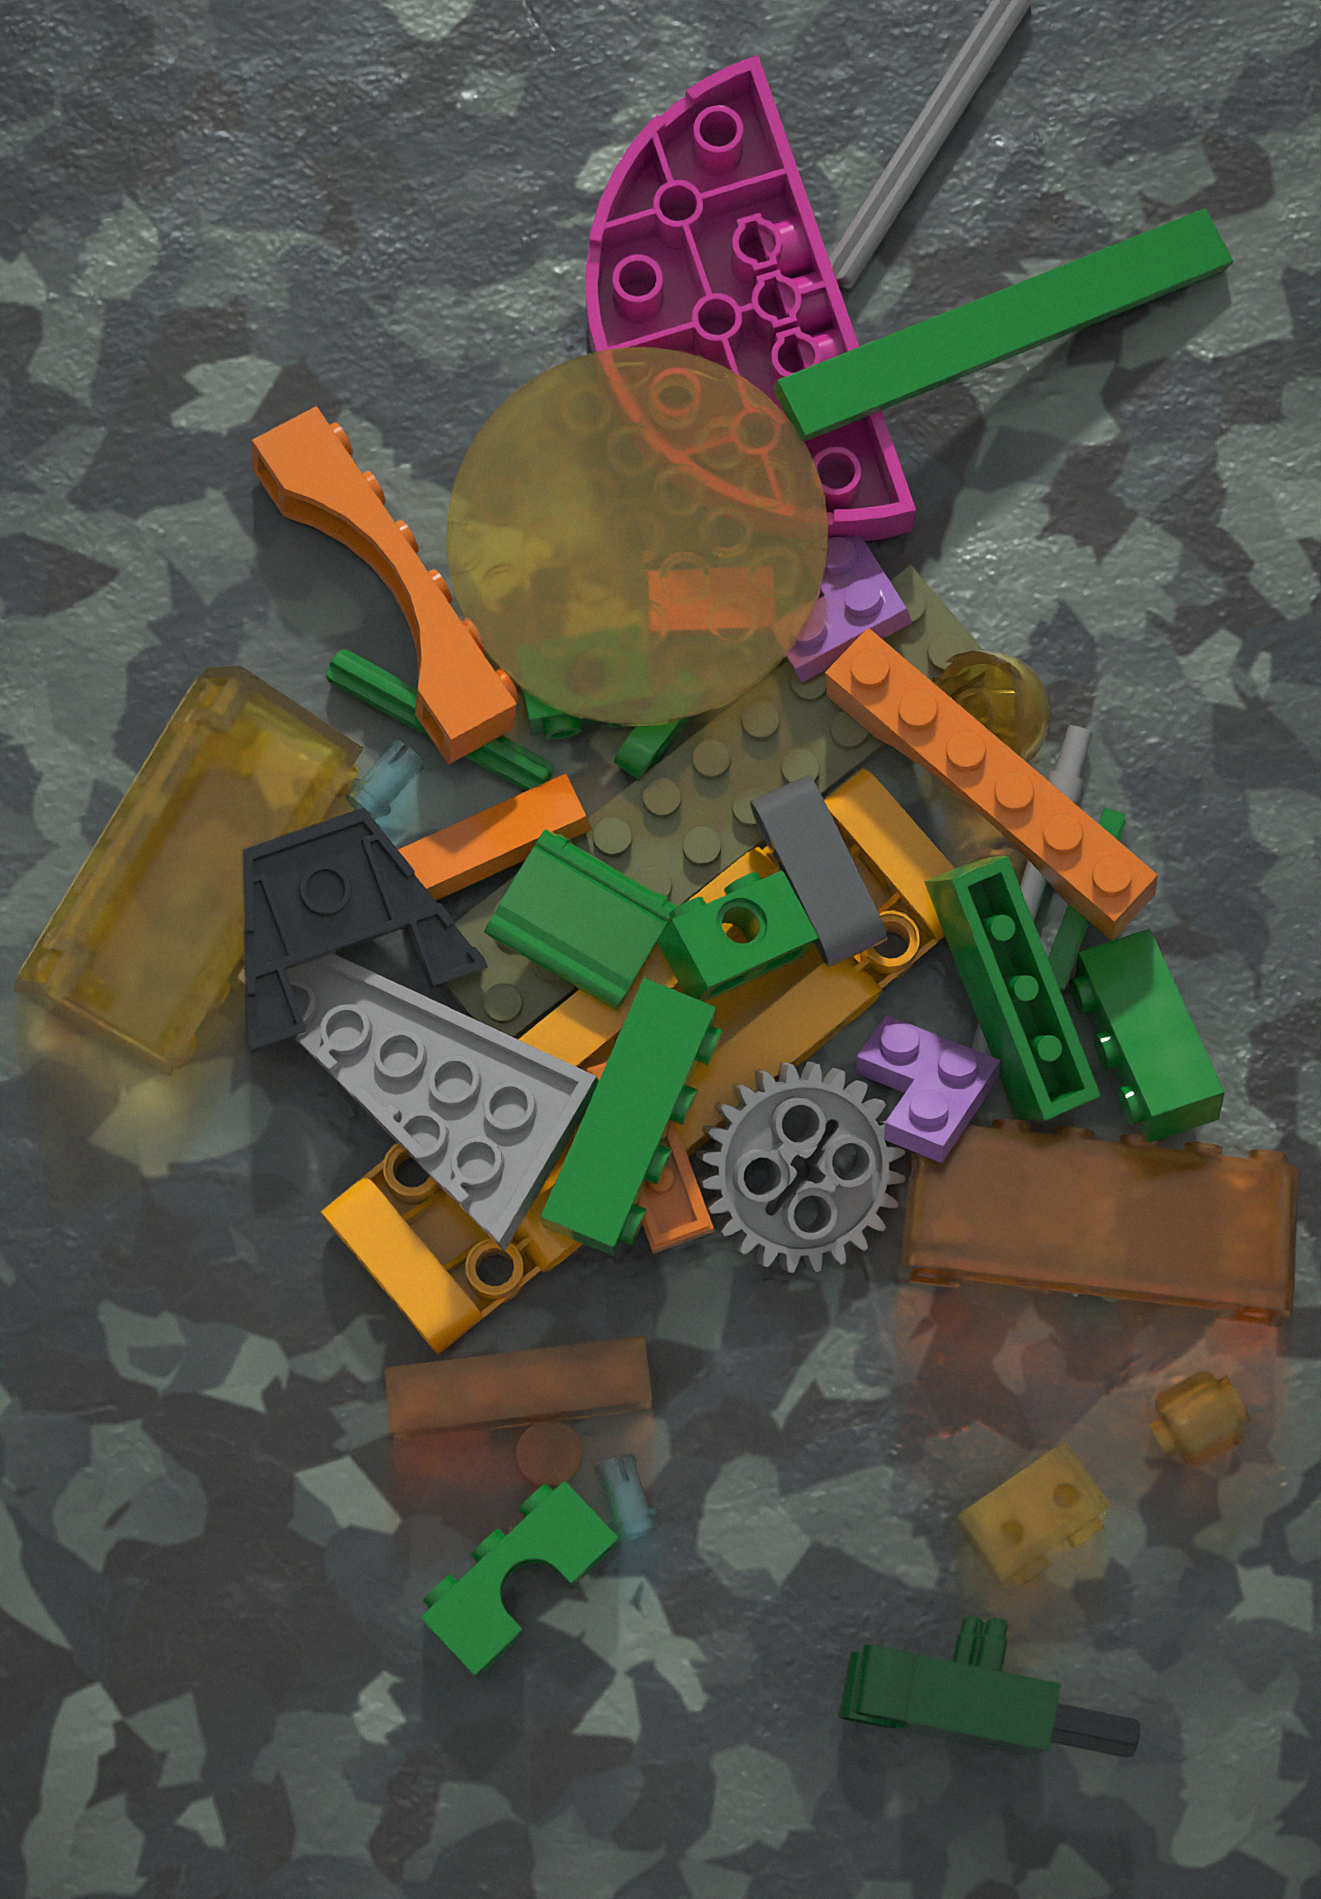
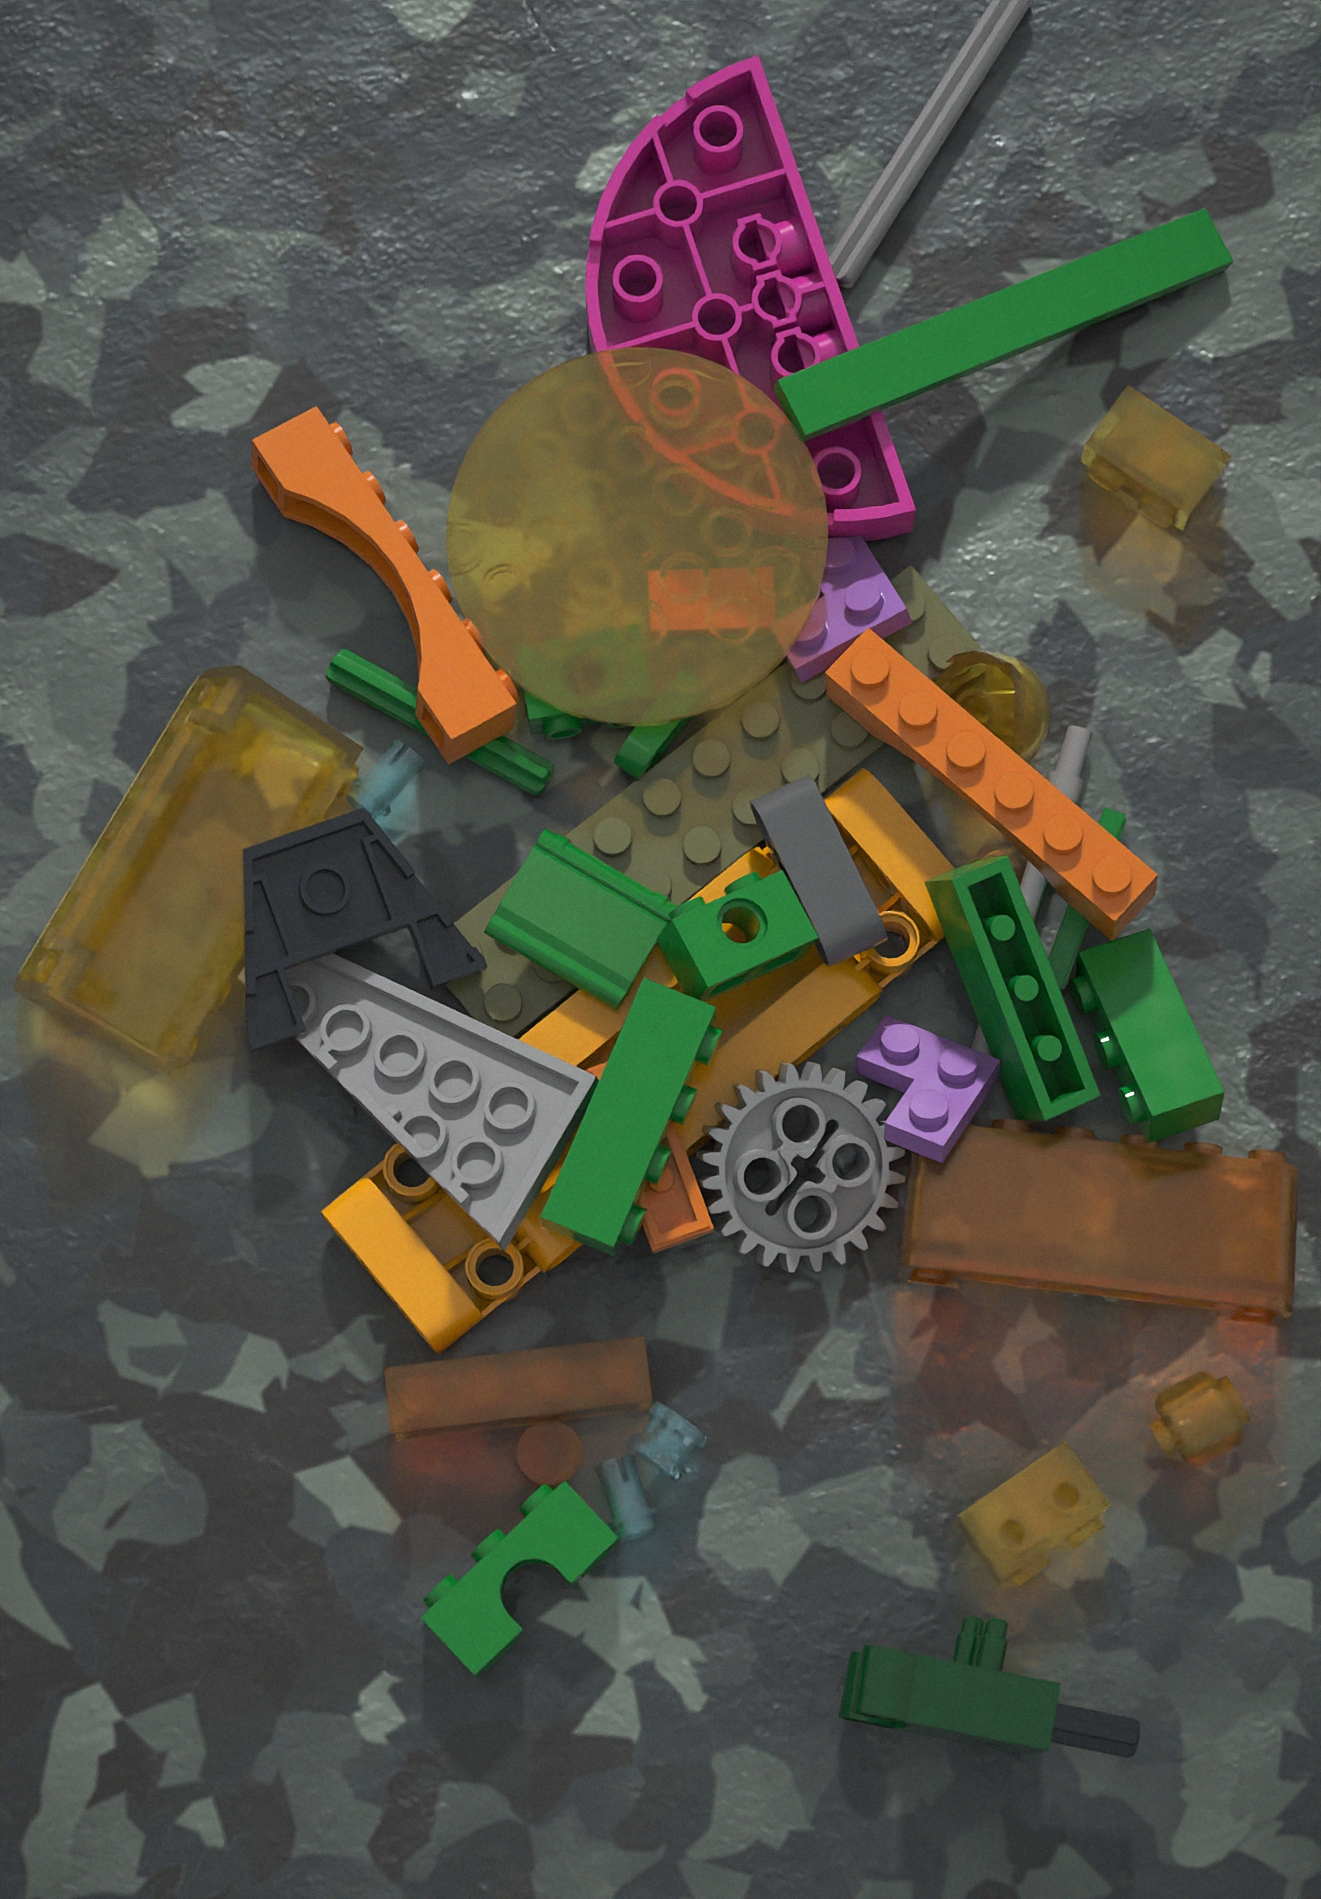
orange tile [398,773,592,901] -> none
none -> clear light blue wheel [626,1402,708,1482]
none -> clear yellow brick [1081,385,1232,531]

